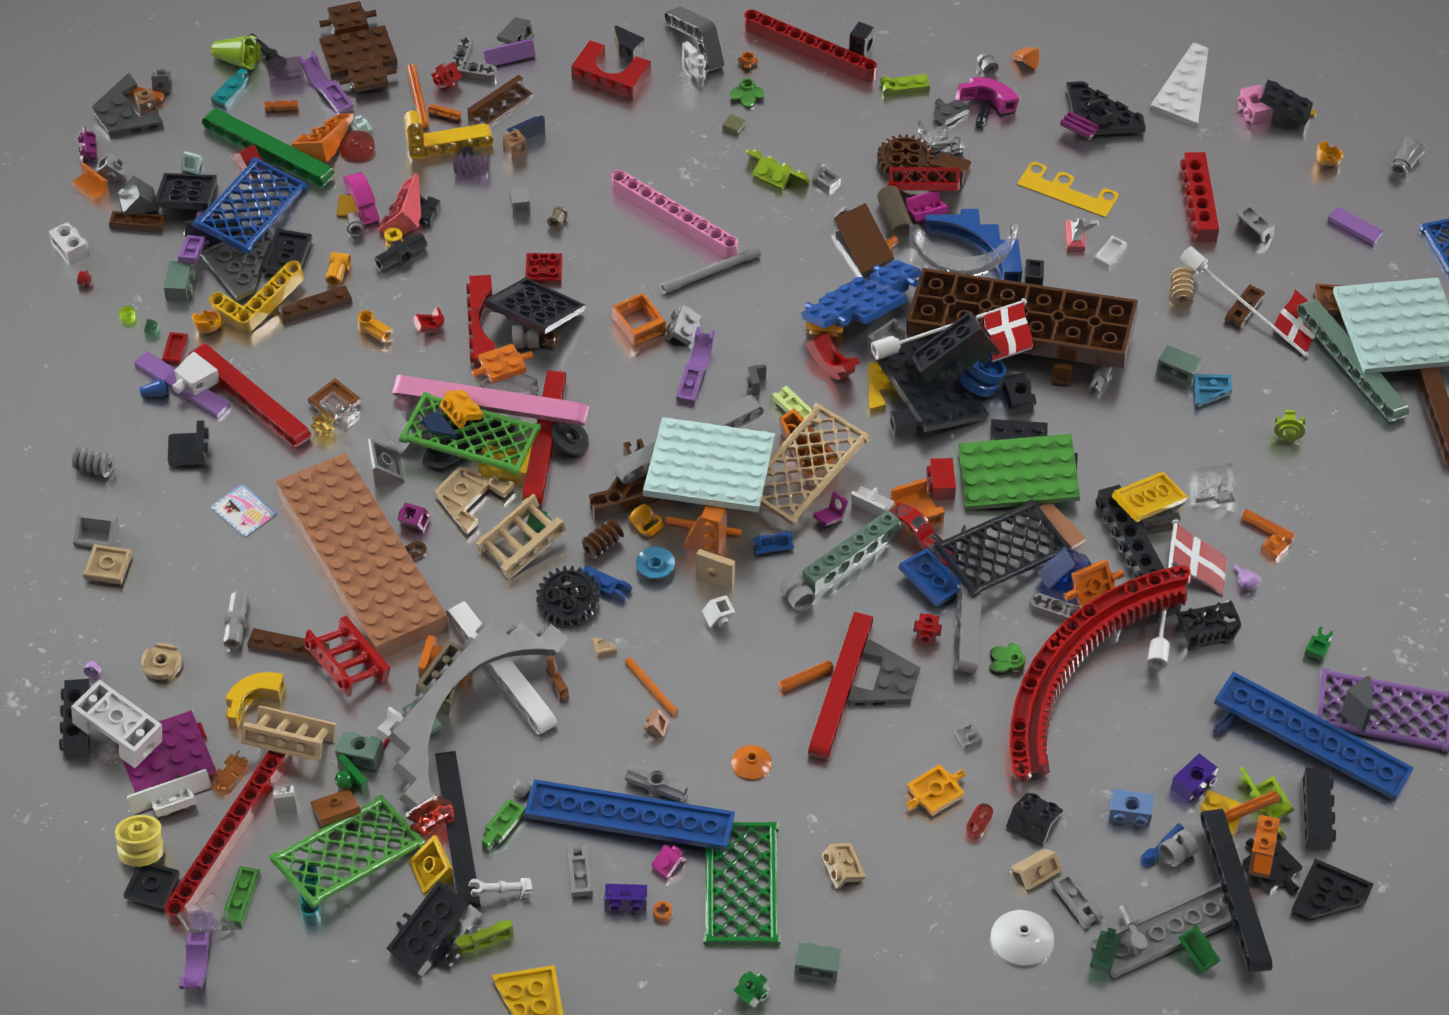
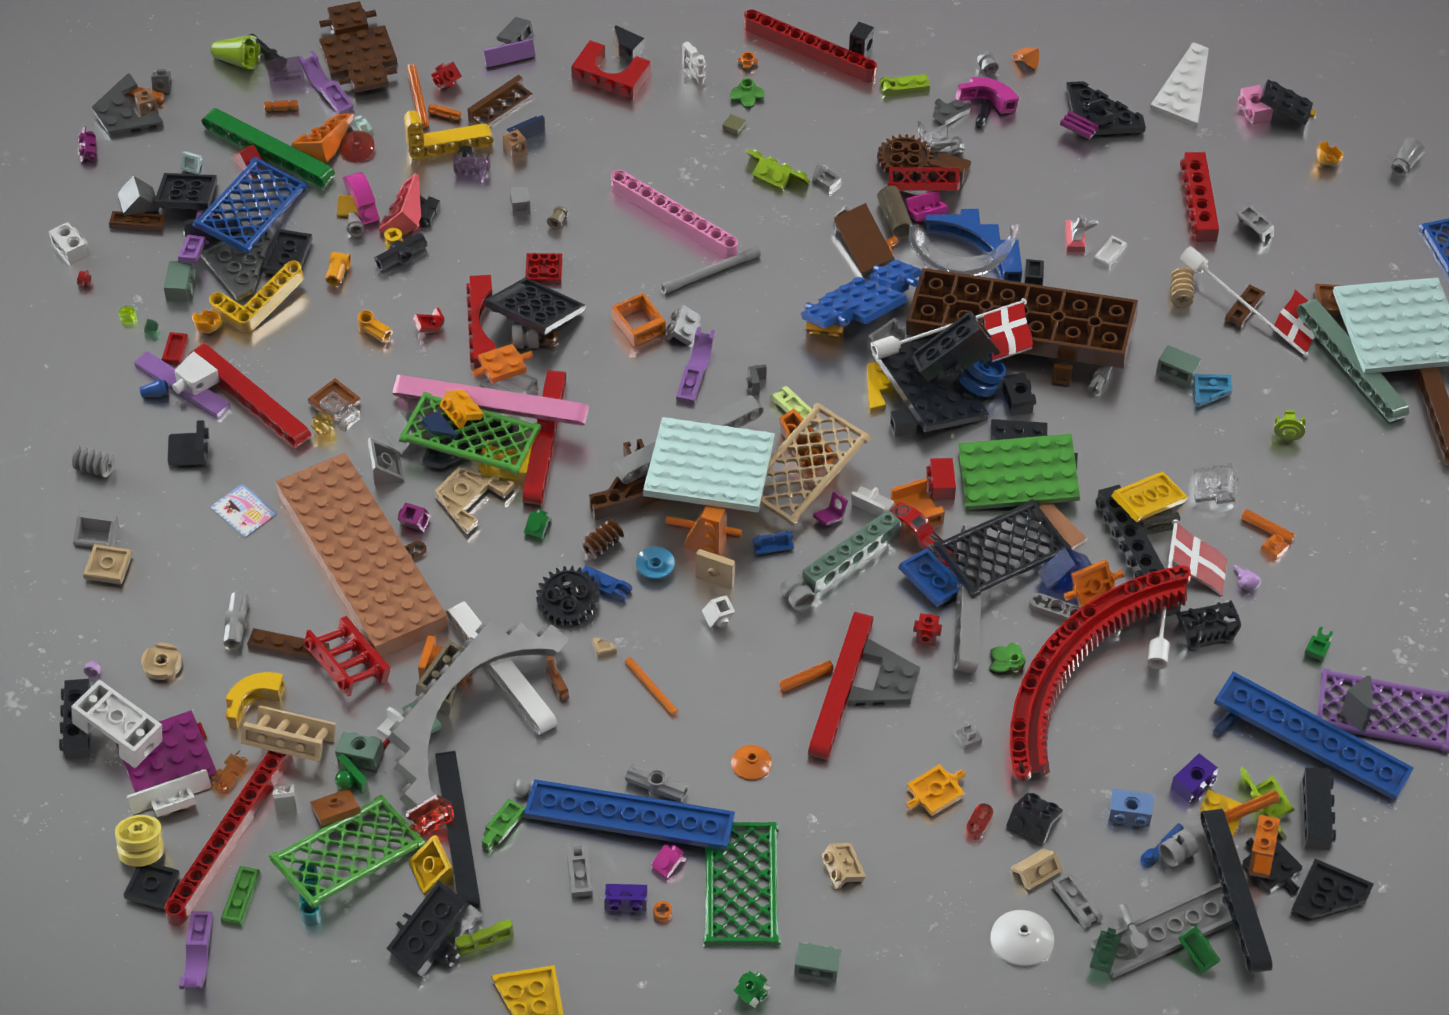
orange panel [72,163,109,204] -> none
light grey brick [96,152,126,184] -> none
clear slope [176,893,236,933] -> none
teal hinge [211,68,249,108] -> none
reddish brown plate [277,285,352,324] -> none
light grey beam [449,36,497,81] -> none
white piece [468,878,533,899] -> none
tan fence [475,494,567,580] -> none
black wheel [552,422,589,455] -> none
light orange piece [628,504,664,537] -> none
nougat tile [643,709,669,738] -> none
dark grey beam [664,6,724,73] -> none
red arch [806,333,860,380] -> none
yellow piece [1017,162,1119,217] -> none
medium lavender tile [1328,207,1383,245] -> none

